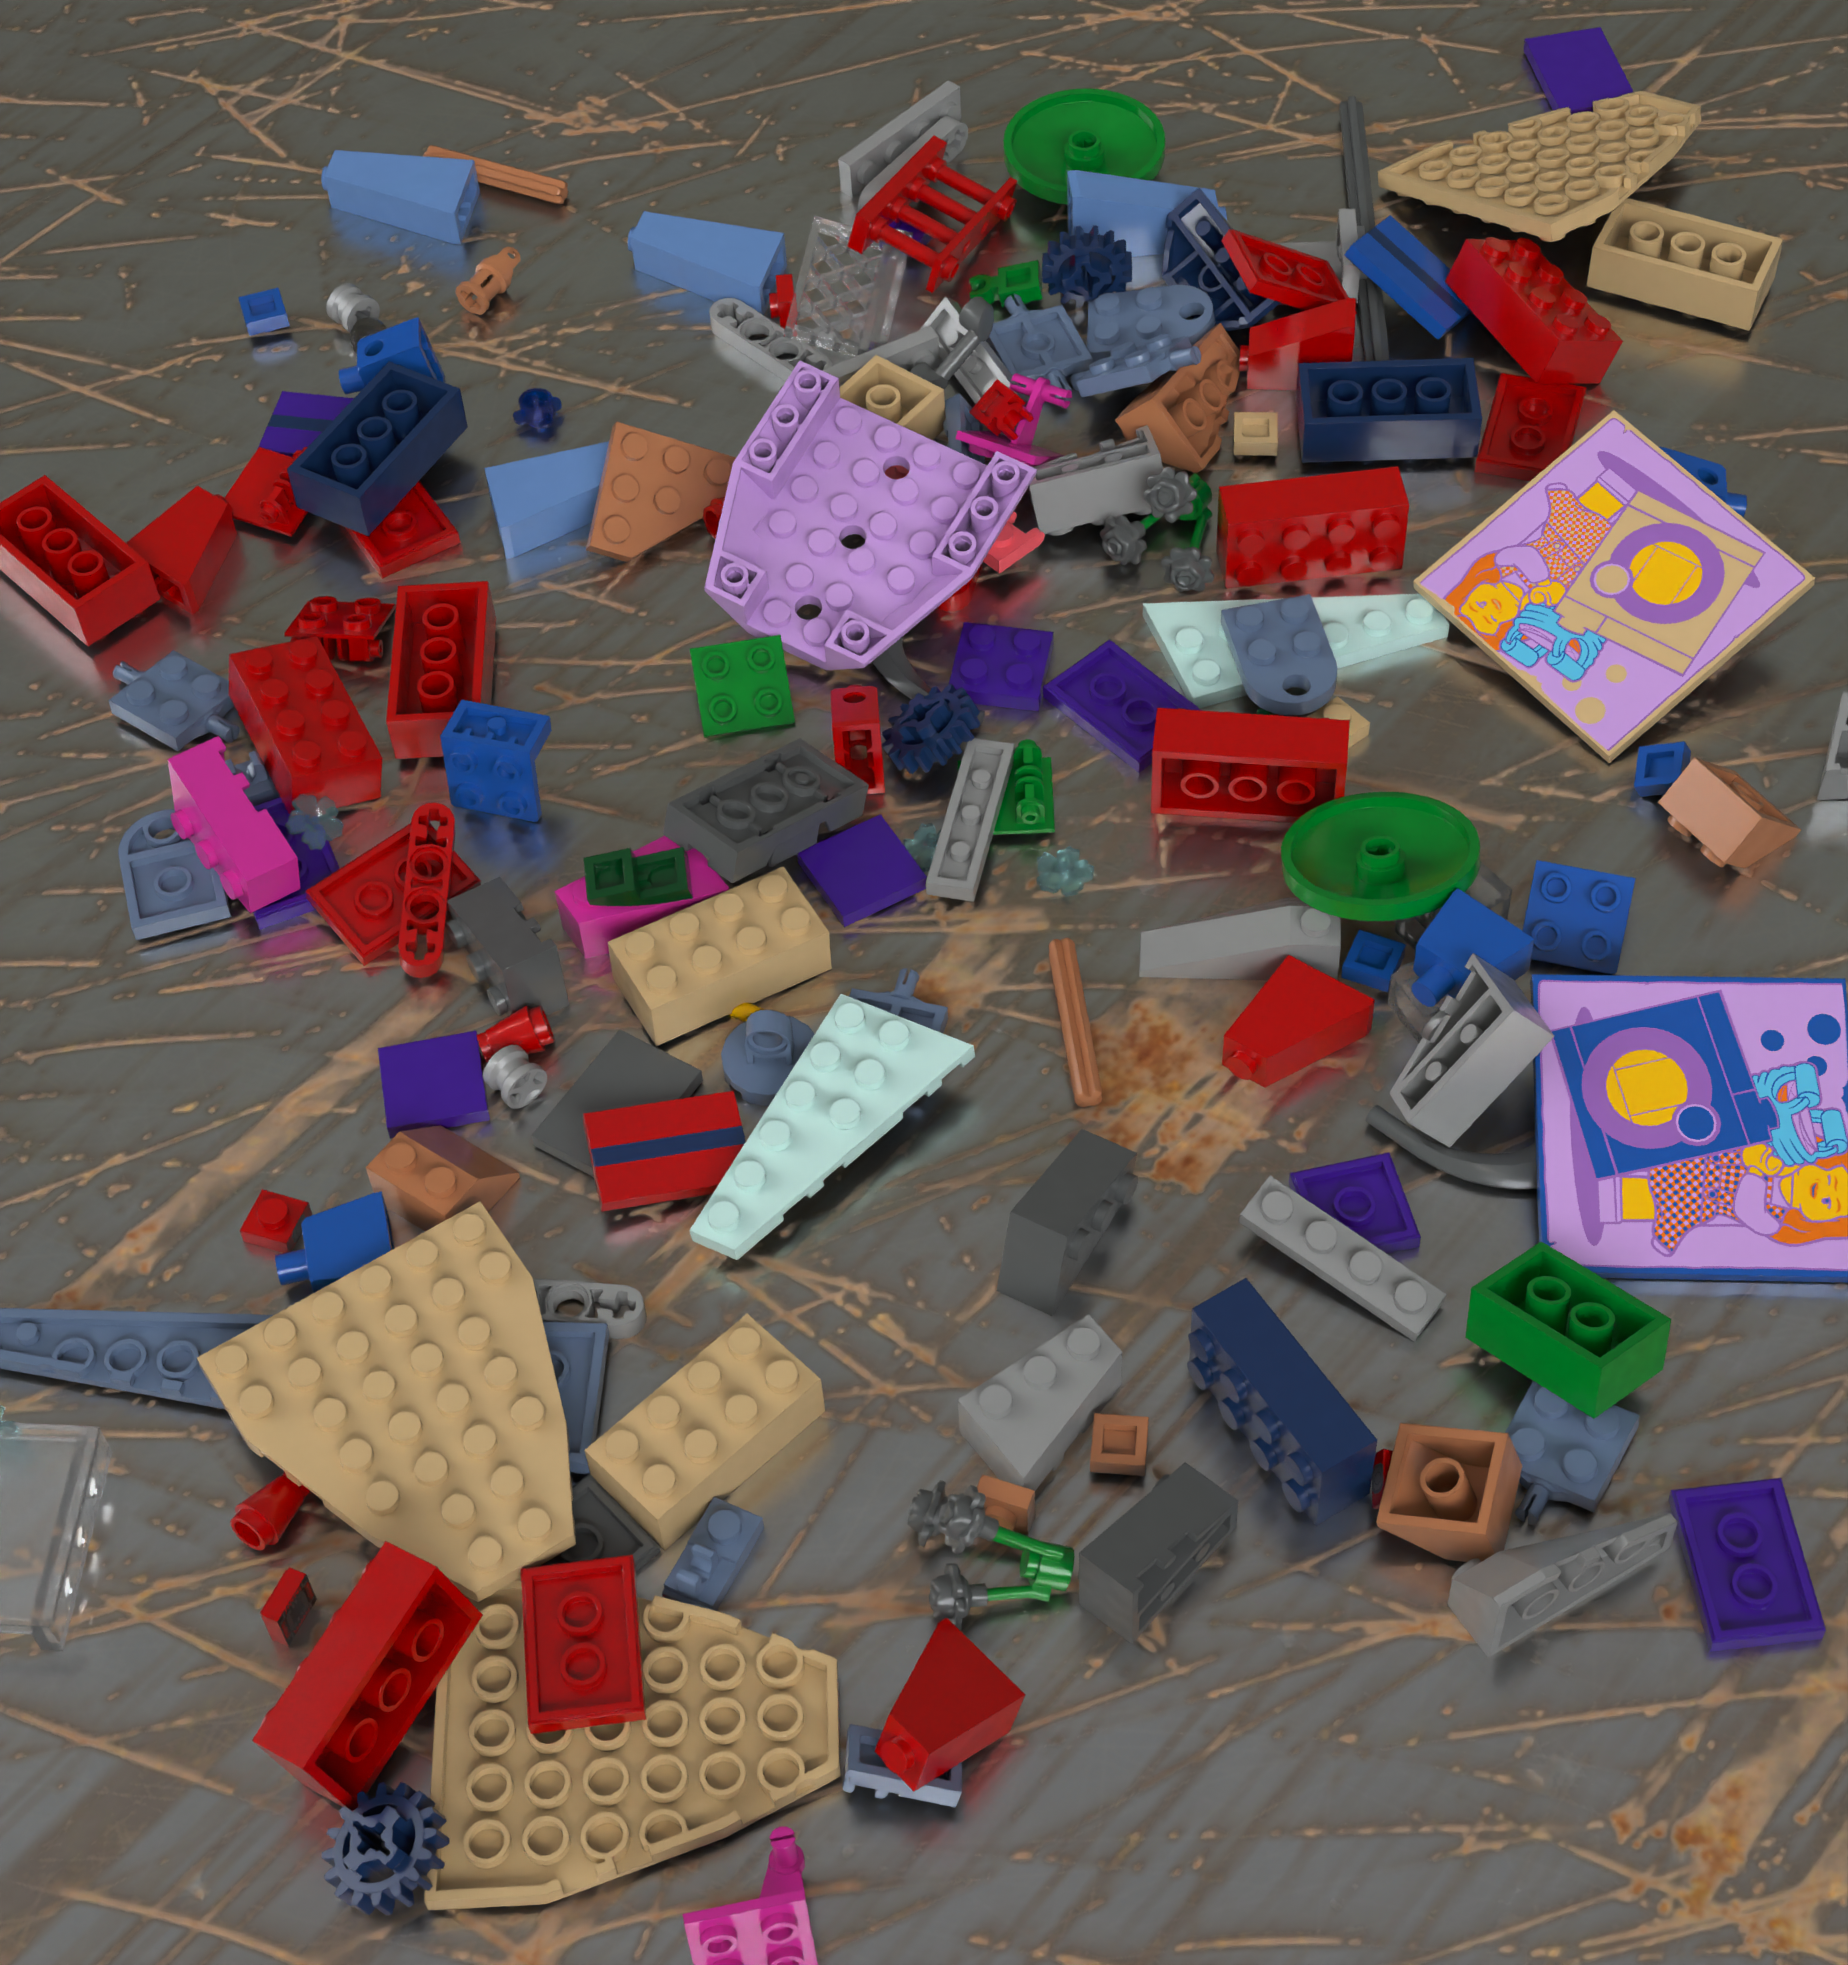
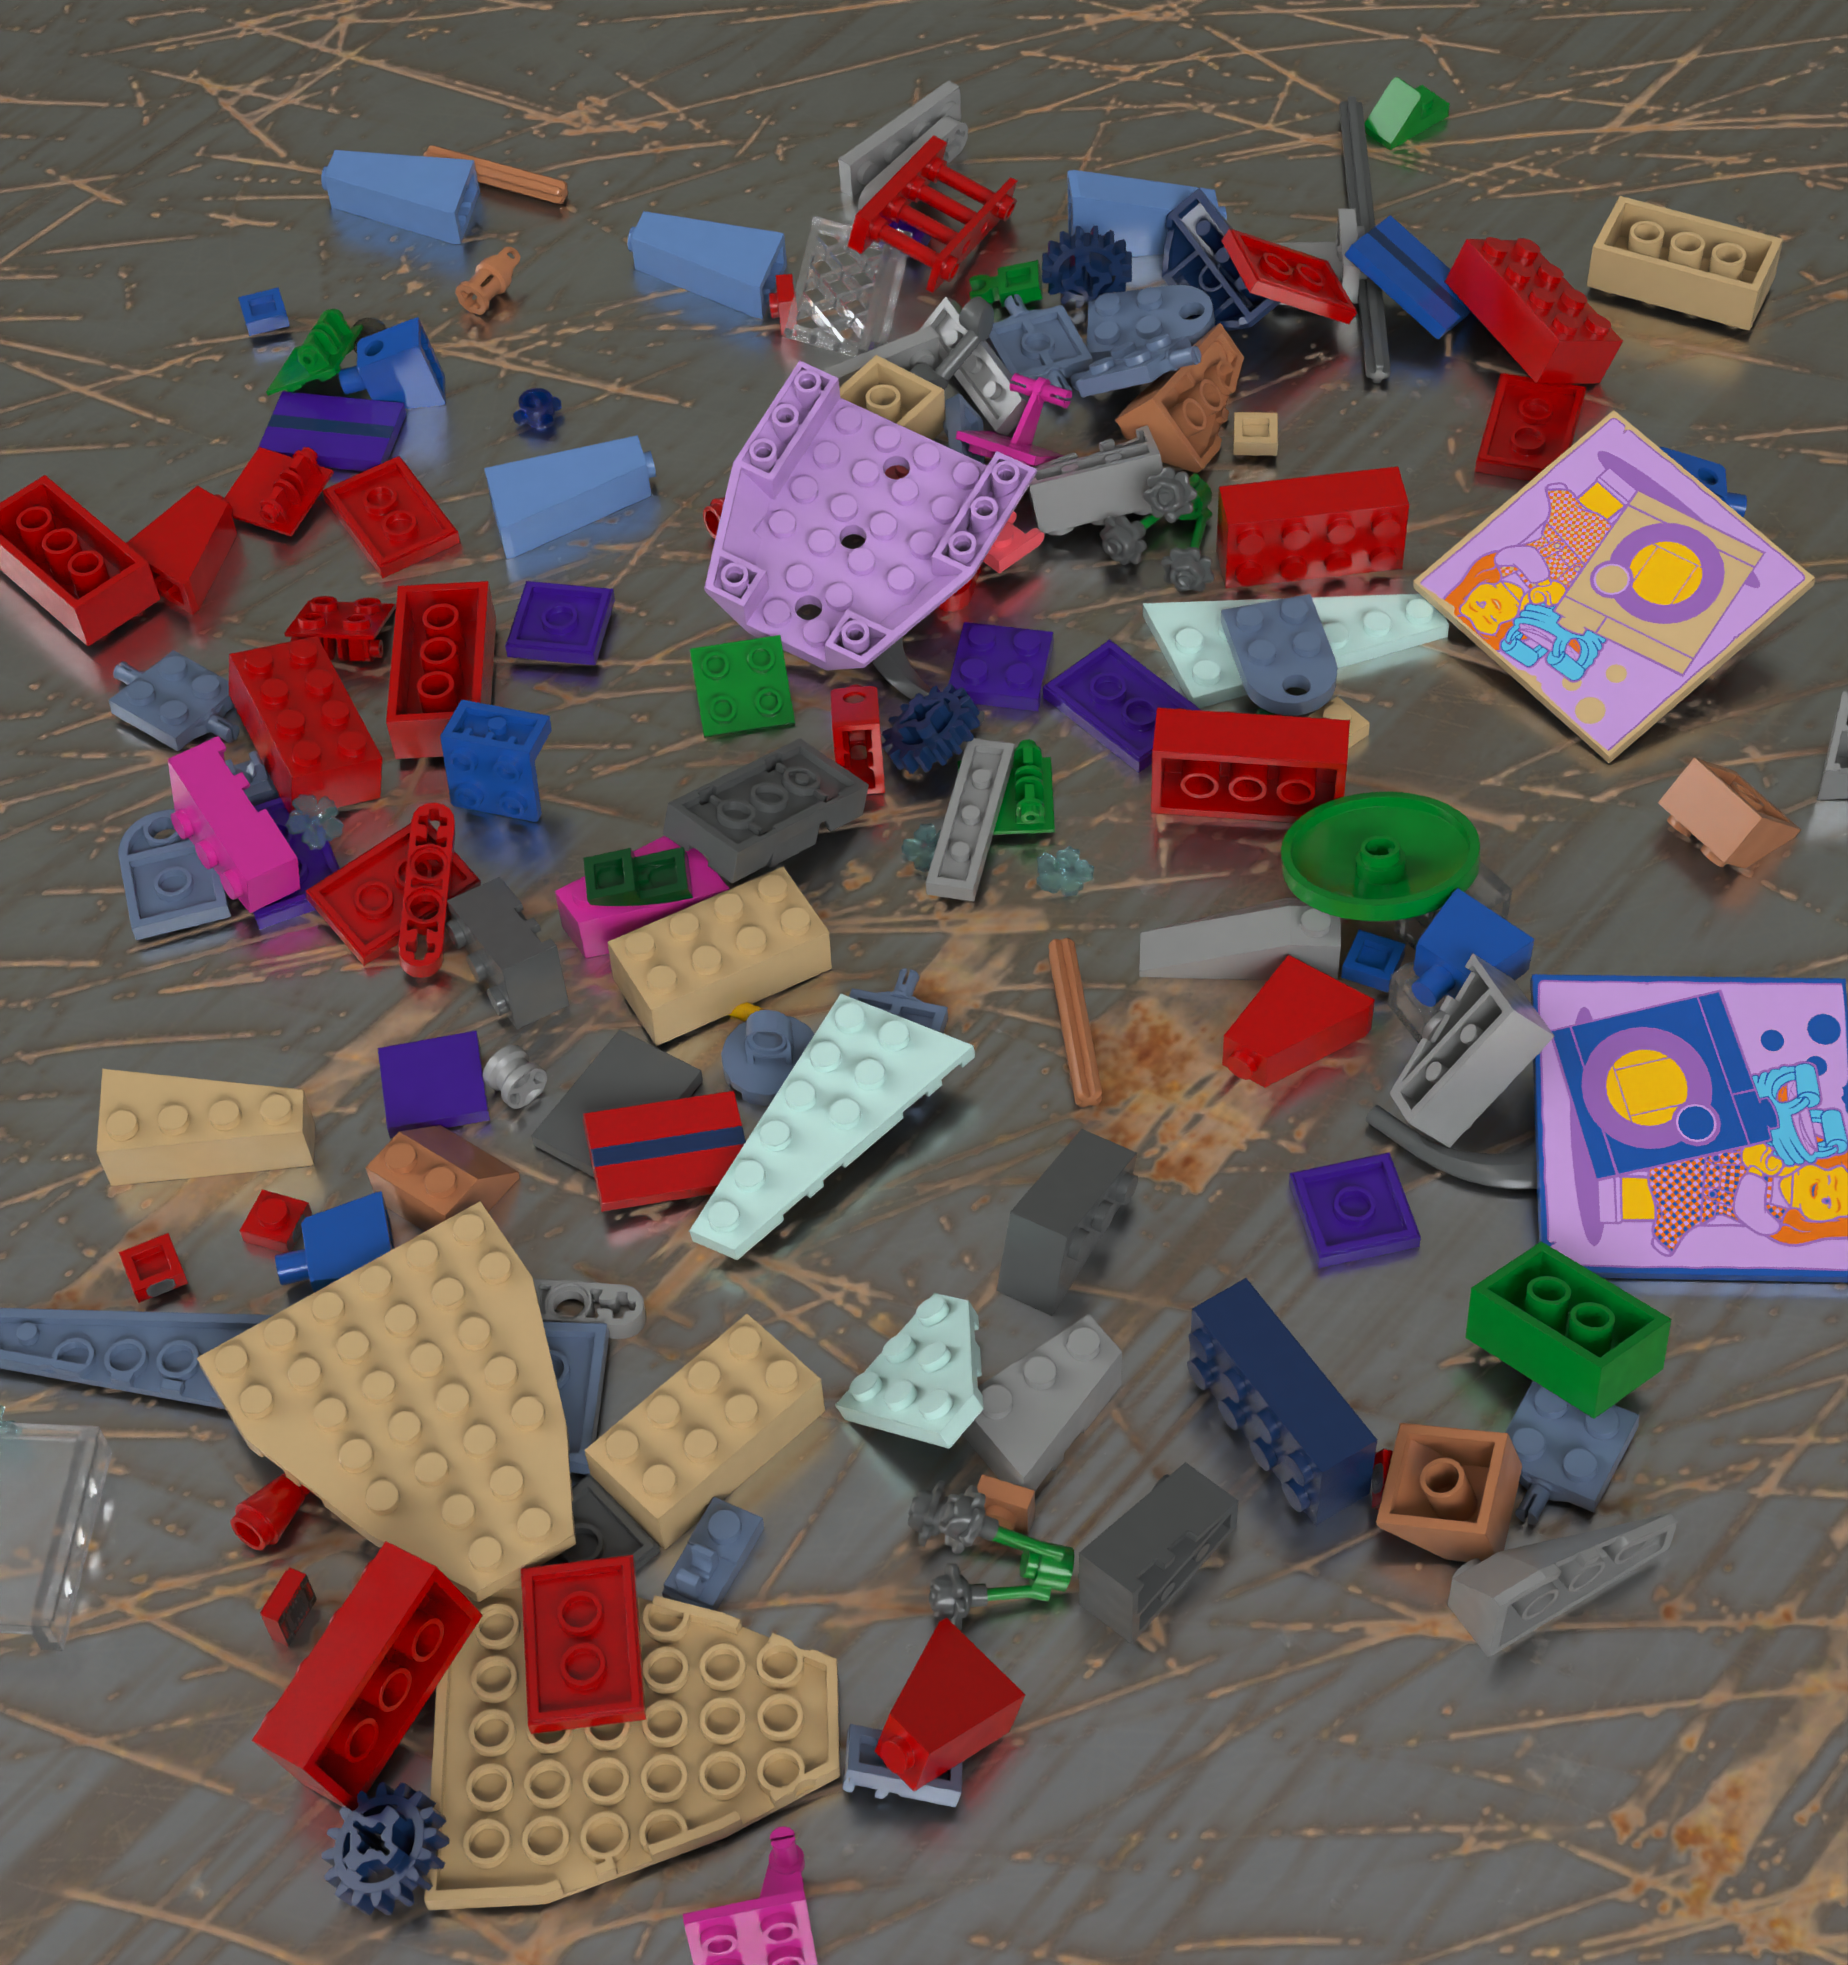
dark blue brick [287,362,468,536] -> none
light grey wheel [326,283,380,336] -> none
red cone [477,1005,555,1062] -> none
nougat plate [586,422,736,562] -> none
light grey beam [709,298,834,382] -> none
dark purple tile [797,814,927,927] -> none
red plate [969,380,1033,440] -> none
green dish [1004,88,1165,205] -> none
nougat plate [1090,1413,1149,1476] -> none
light grey plate [1238,1175,1447,1342] -> none
red slope [1239,298,1356,391] -> none
dark blue brick [1296,358,1482,463] -> none
tan wing [1377,91,1701,242] -> none
blue bracket [1522,860,1636,975] -> none
dark purple tile [1523,27,1634,115] -> none
blue plate [1634,741,1691,797] -> none
dark purple tile [1668,1478,1826,1652] -> none
none -> tan wedge [96,1069,315,1186]
none -> red plate [119,1233,188,1303]
none -> green hinge [266,309,364,396]
none -> dark purple plate [505,581,615,665]
none -> light aqua plate [835,1293,983,1449]
none -> green slope [1364,77,1450,150]

